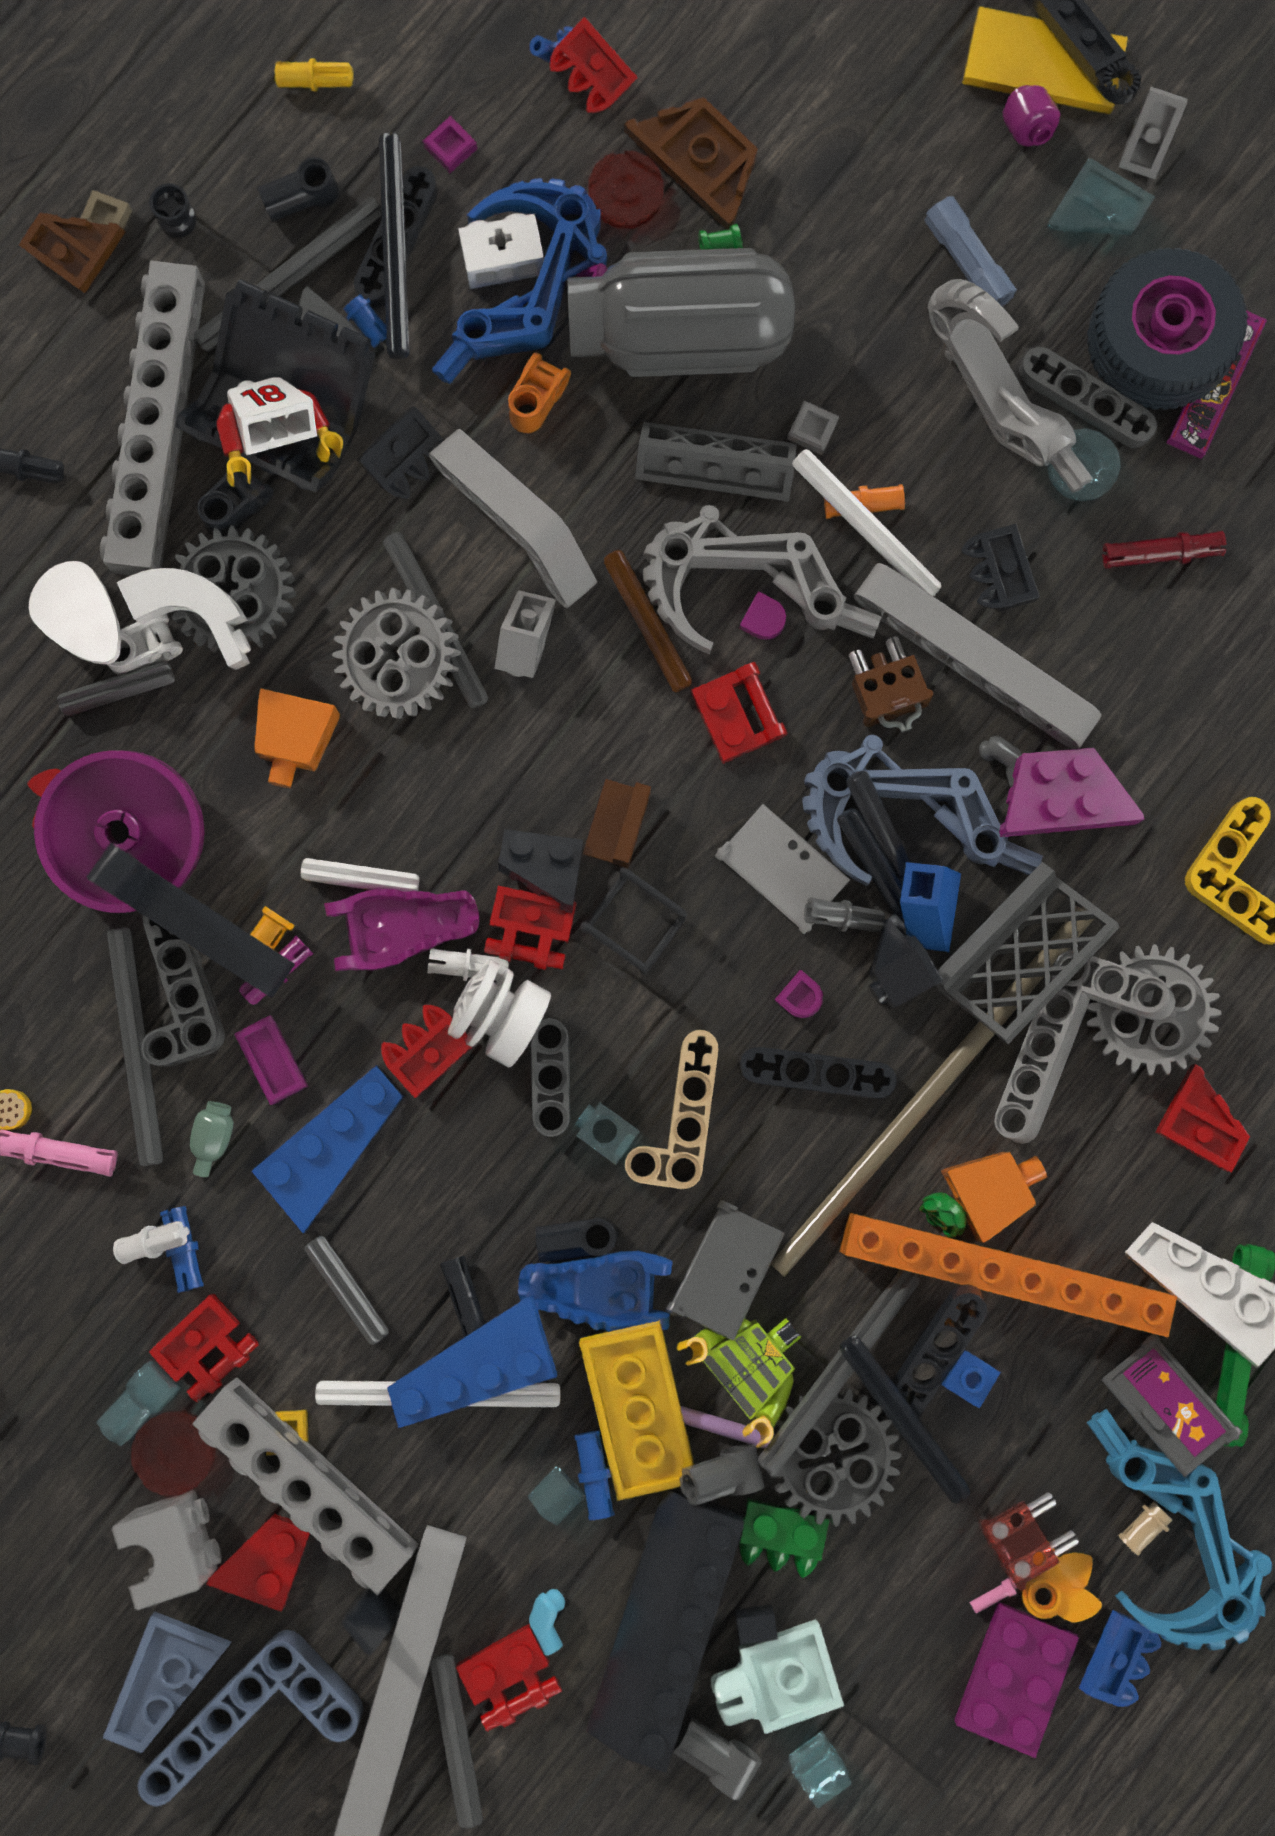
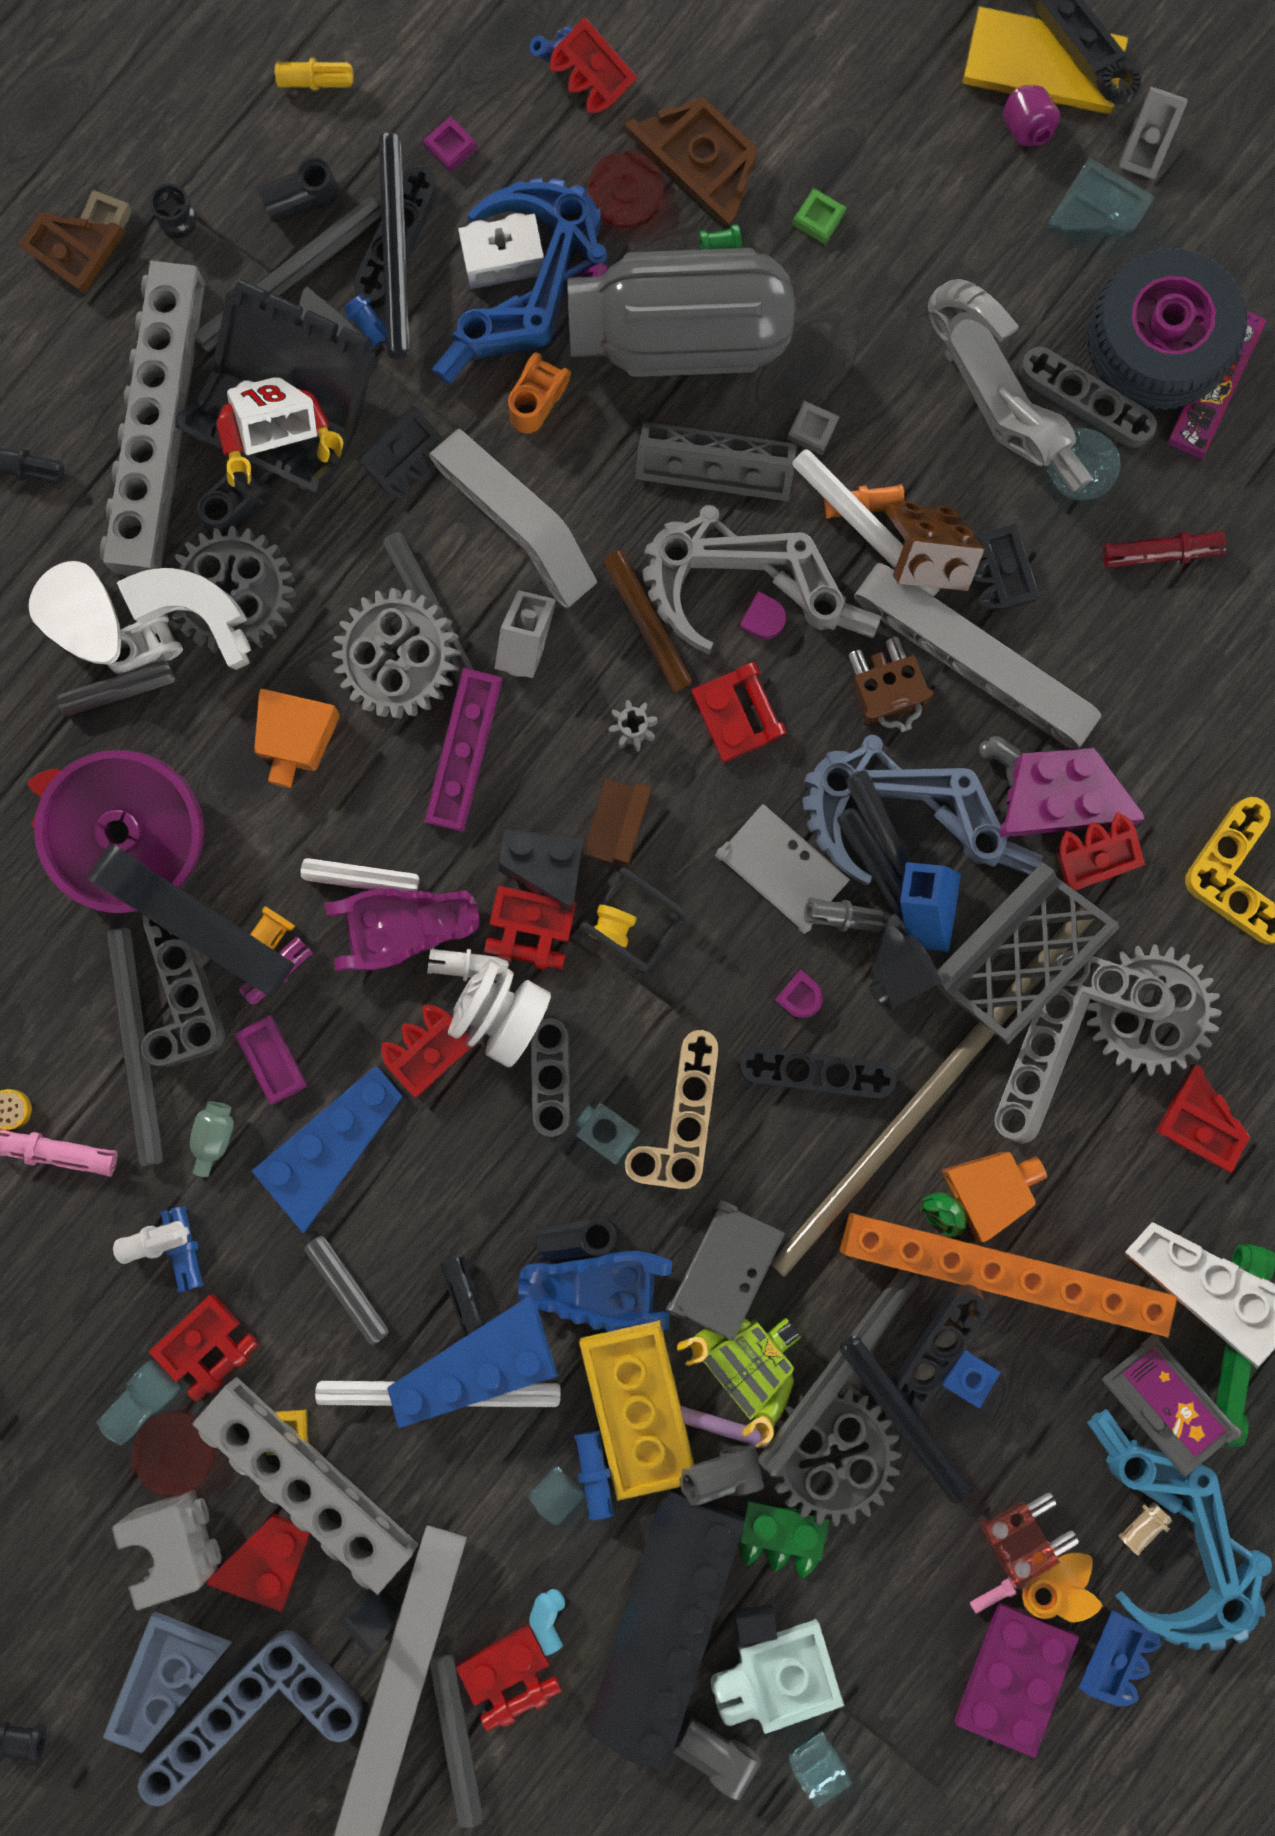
sand blue axle [924,196,1017,306] -> none
none -> magenta tile [424,667,503,832]
none -> yellow wheel [589,904,637,948]
none -> light grey gear [609,700,657,752]
none -> bright green tile [793,188,846,244]
none -> reddish brown bracket [886,501,985,591]
none -> red plate [1055,812,1145,891]

